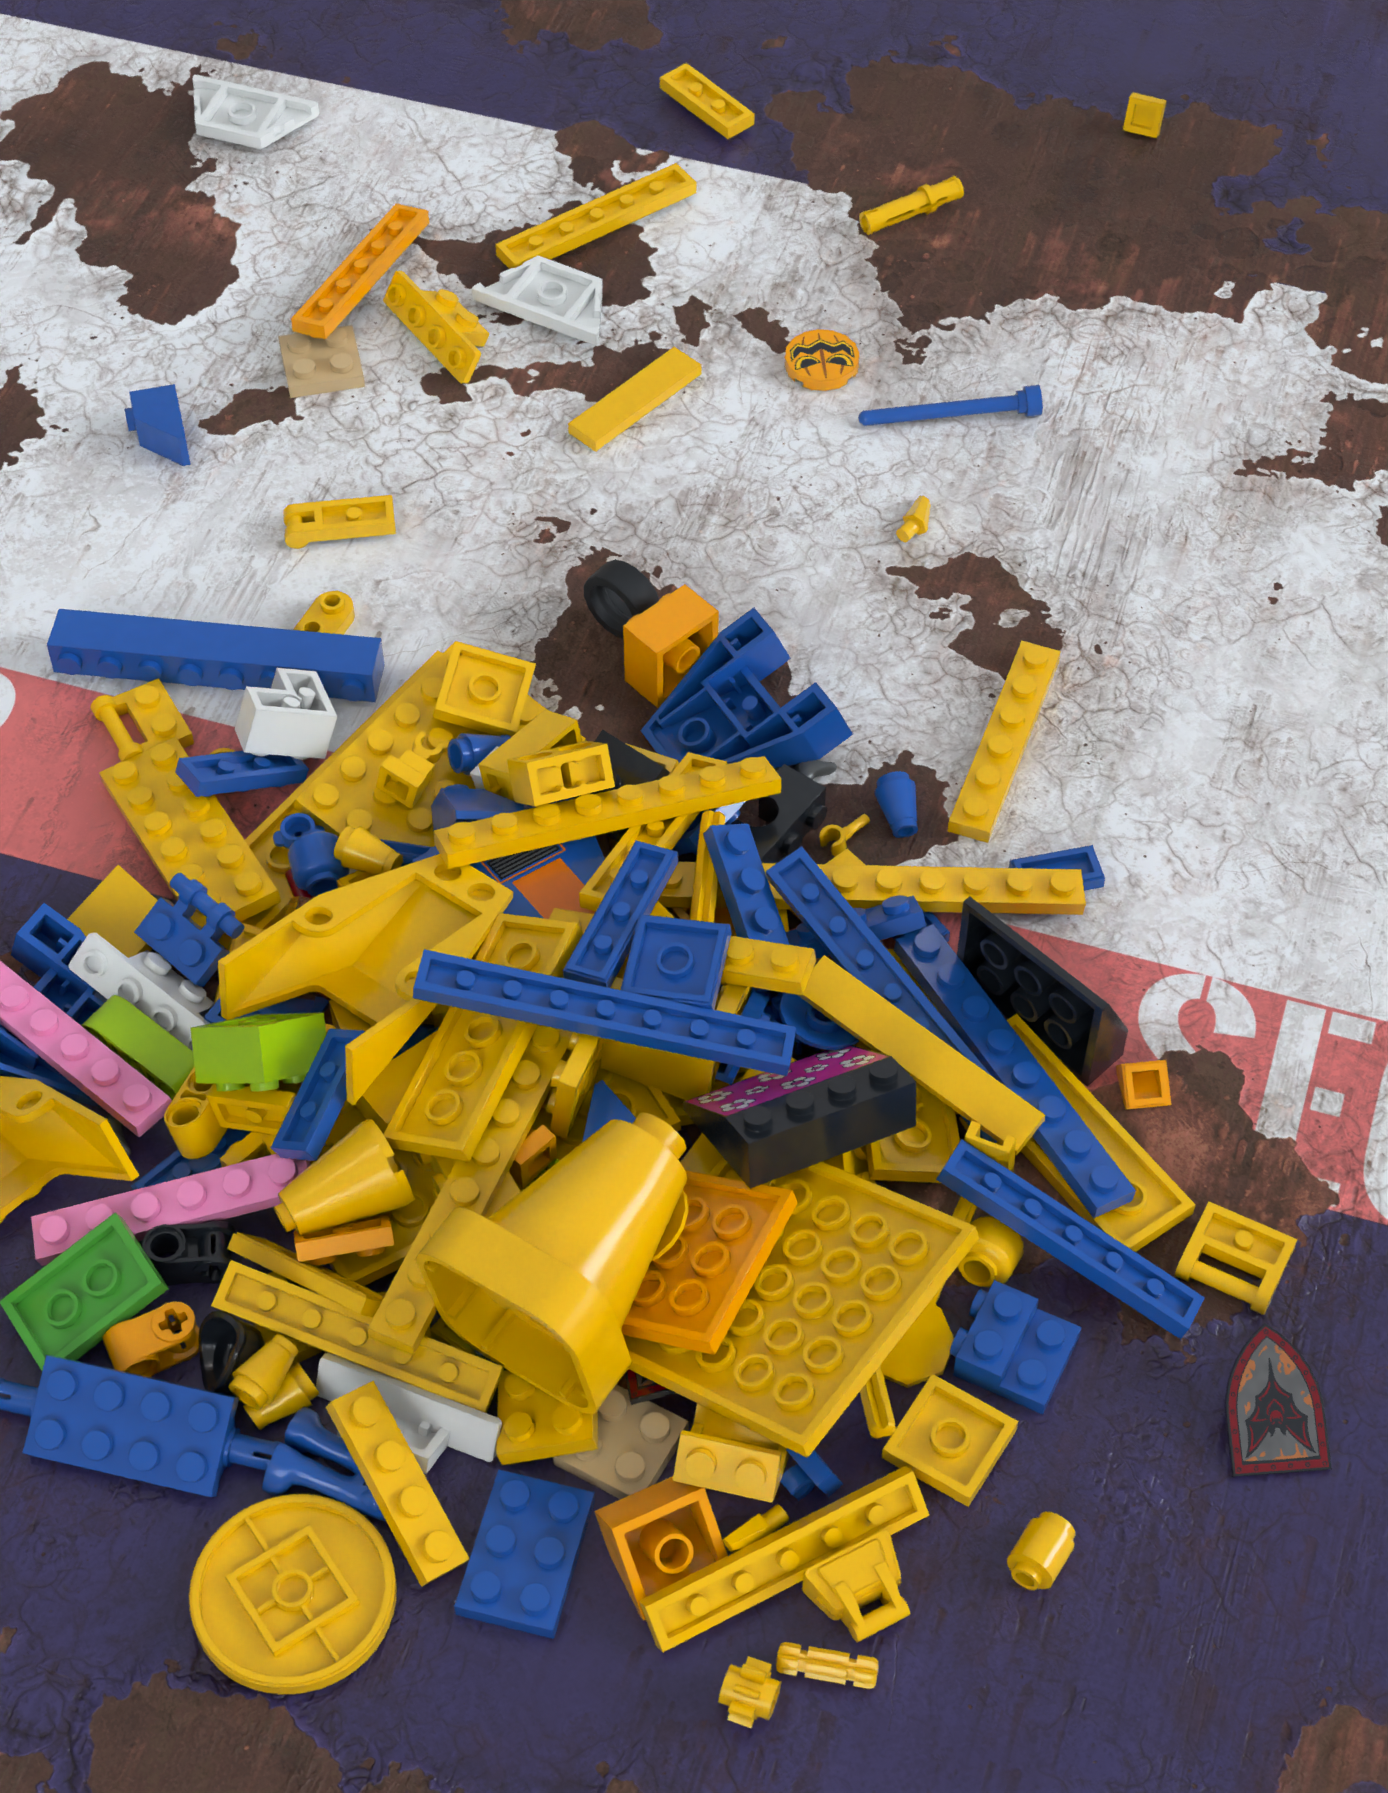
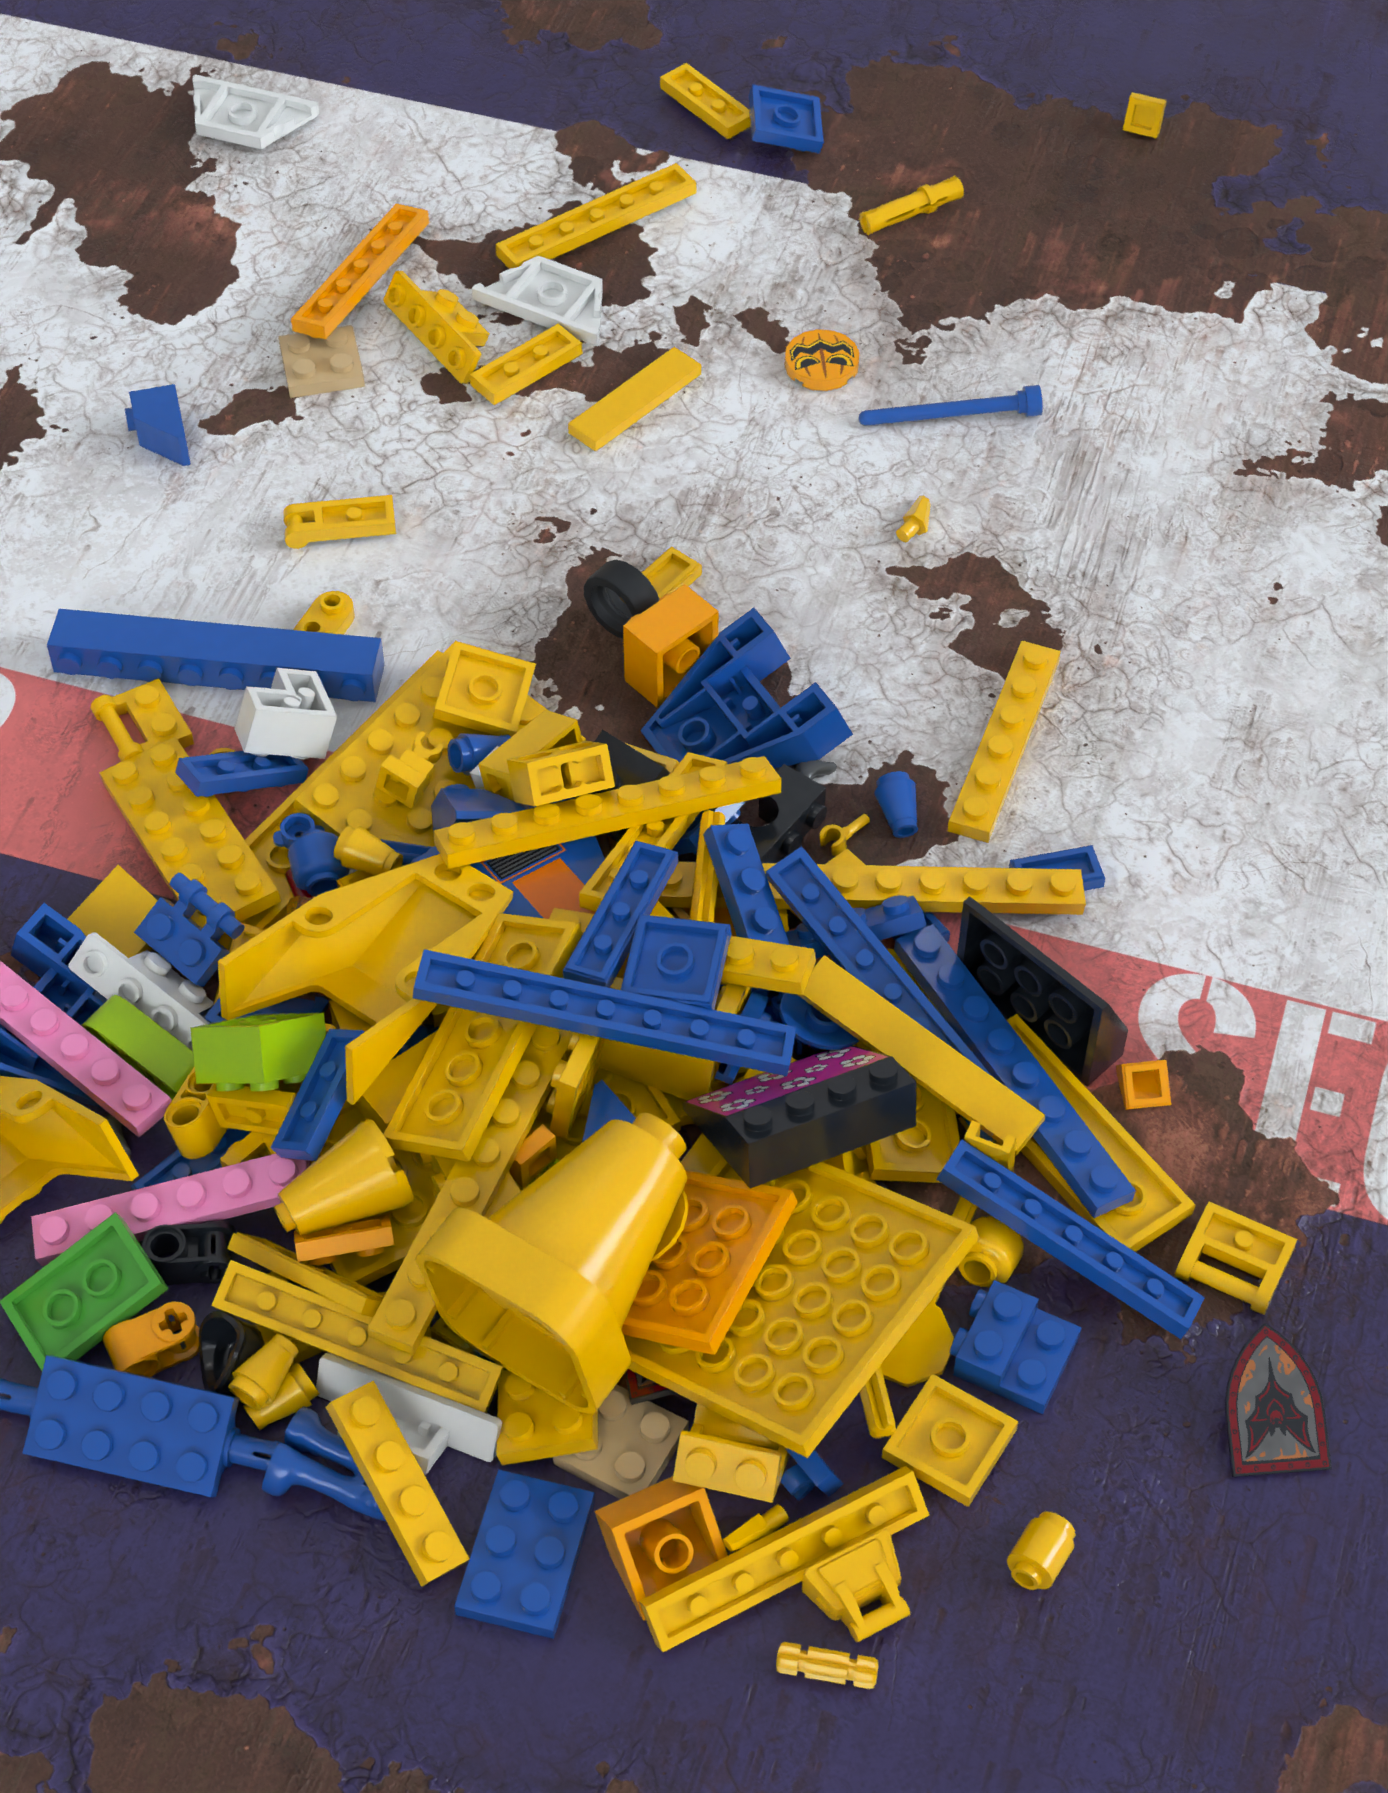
yellow plate [189,1494,397,1694] -> none
yellow gear [718,1656,781,1728] -> none
none -> yellow plate [470,324,582,405]
none -> yellow tile [620,546,702,603]
none -> blue plate [749,84,824,153]

